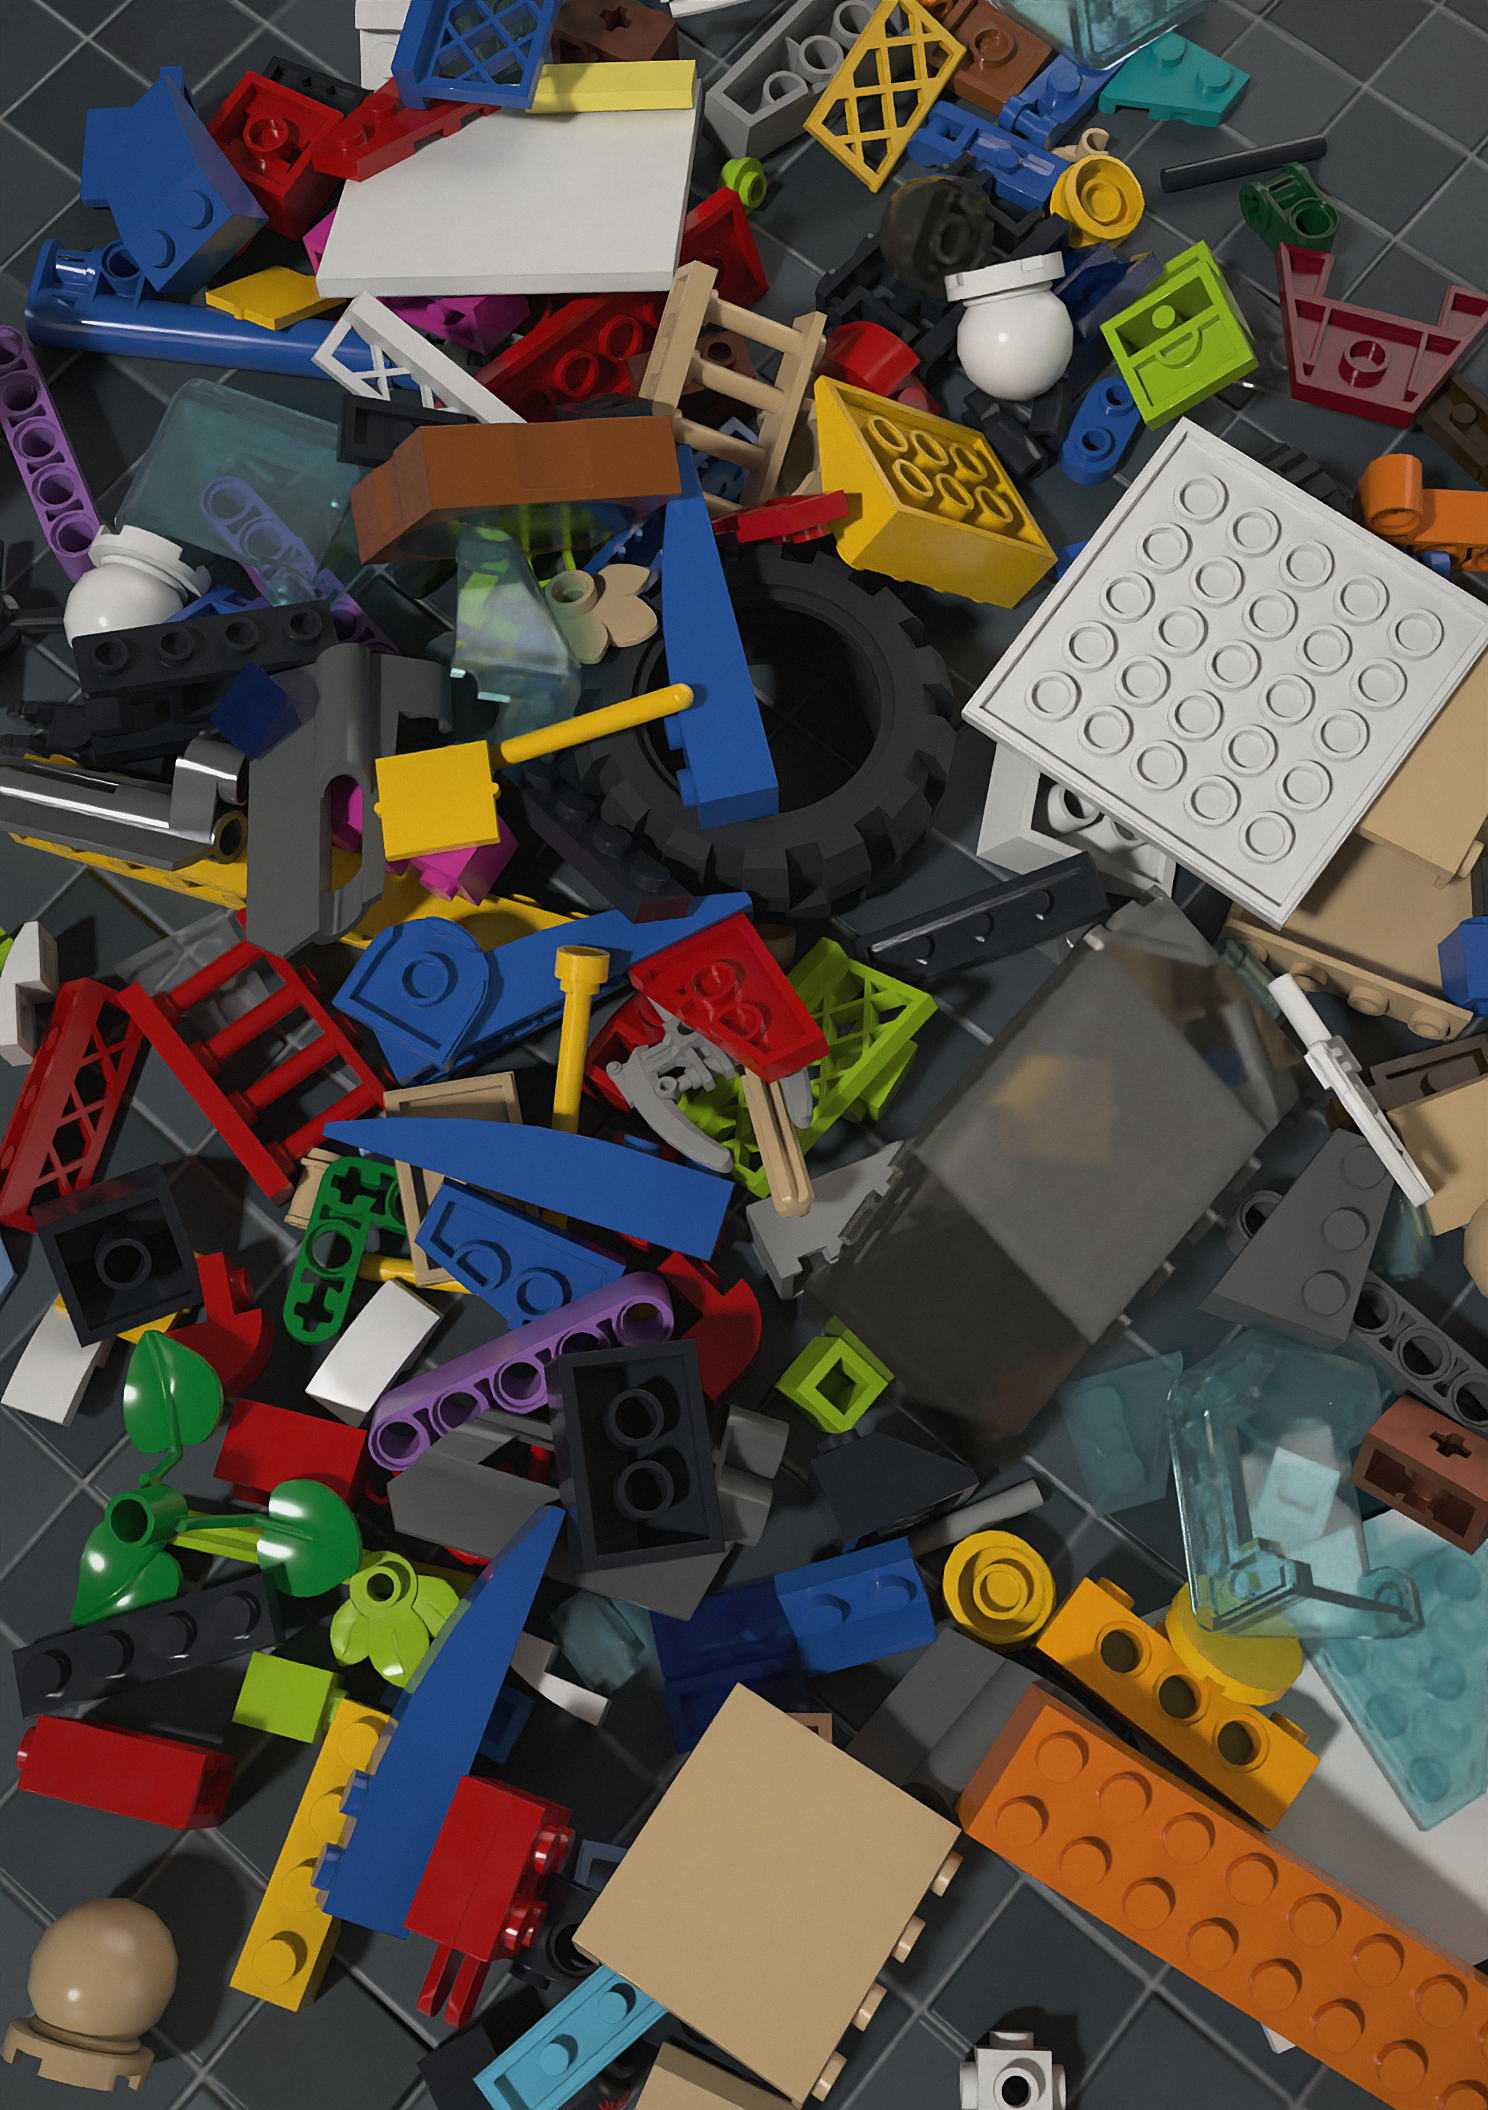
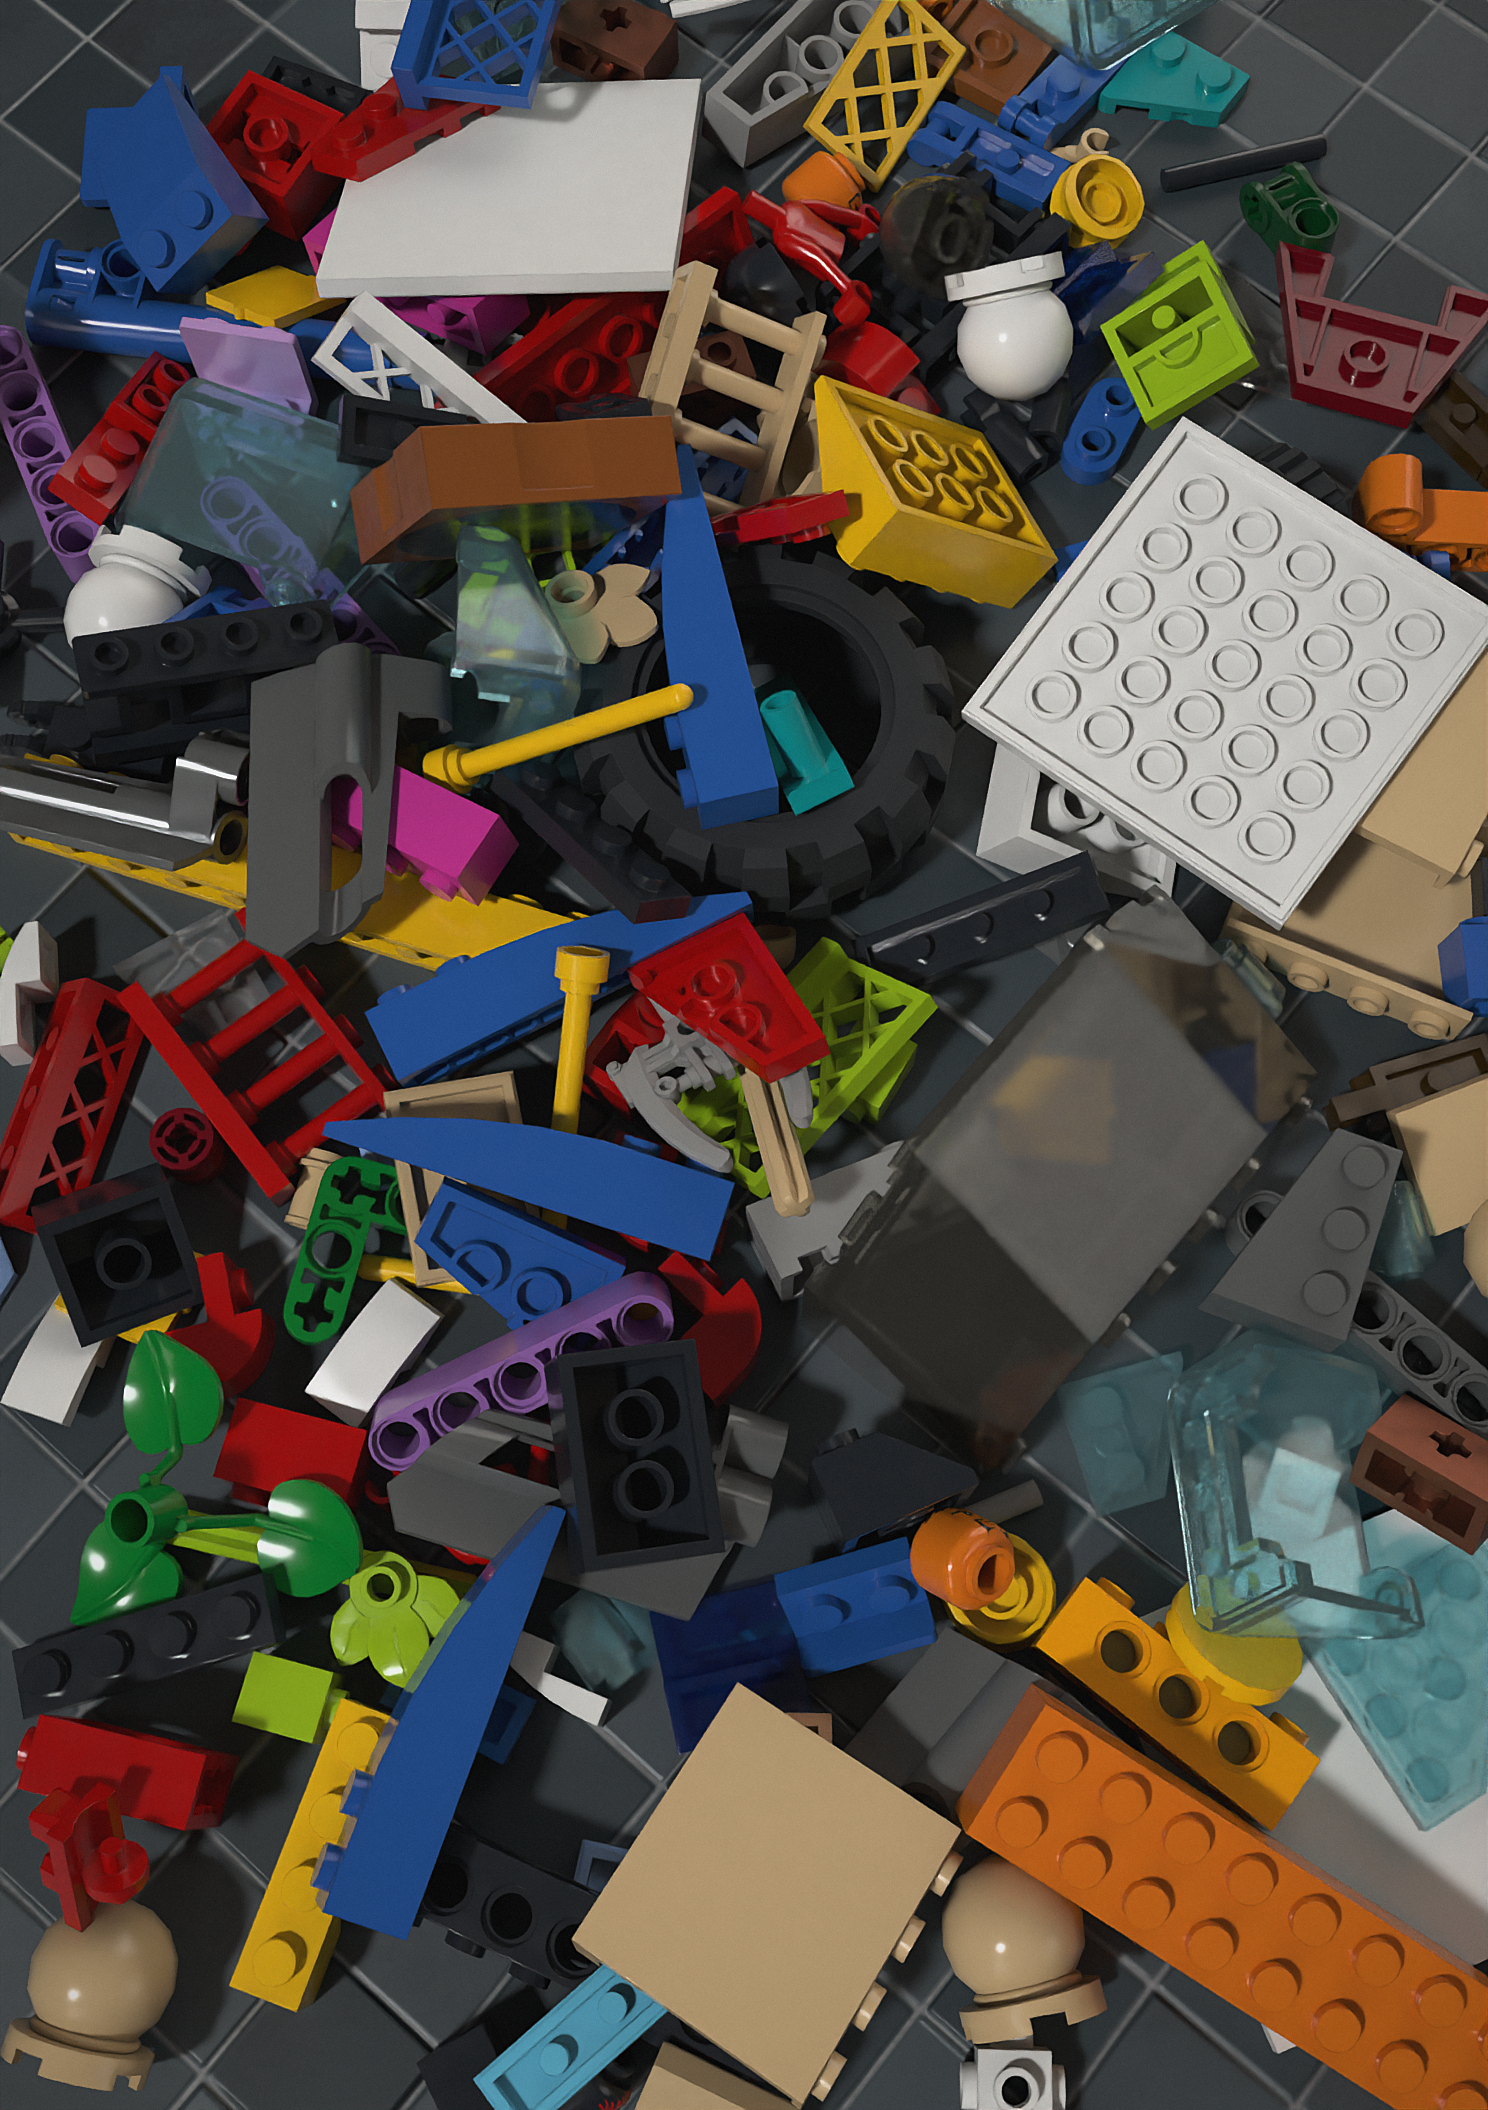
clear blue slope [210,661,301,762] -> none
blue tile [332,916,492,1073] -> none
yellow piece [374,740,501,862] -> none
red brick [403,1775,576,2030] -> none
light yellow tile [525,60,697,114] -> none
lime plate [717,157,767,215] -> none
lime brick [773,1336,888,1434] -> none
white bar [1267,973,1435,1208] -> none
none -> red hips [28,1782,150,1933]
none -> red slope [47,351,200,526]
none -> dark red wheel [149,1107,229,1186]
none -> lavender bracket [179,317,319,462]
none -> black cylinder [721,234,827,358]
none -> red piece [741,189,881,329]
none -> teal piece [754,672,855,816]
none -> orange head [782,151,866,230]
none -> orange head [910,1506,1015,1610]
none -> tan tile [942,1853,1108,2044]

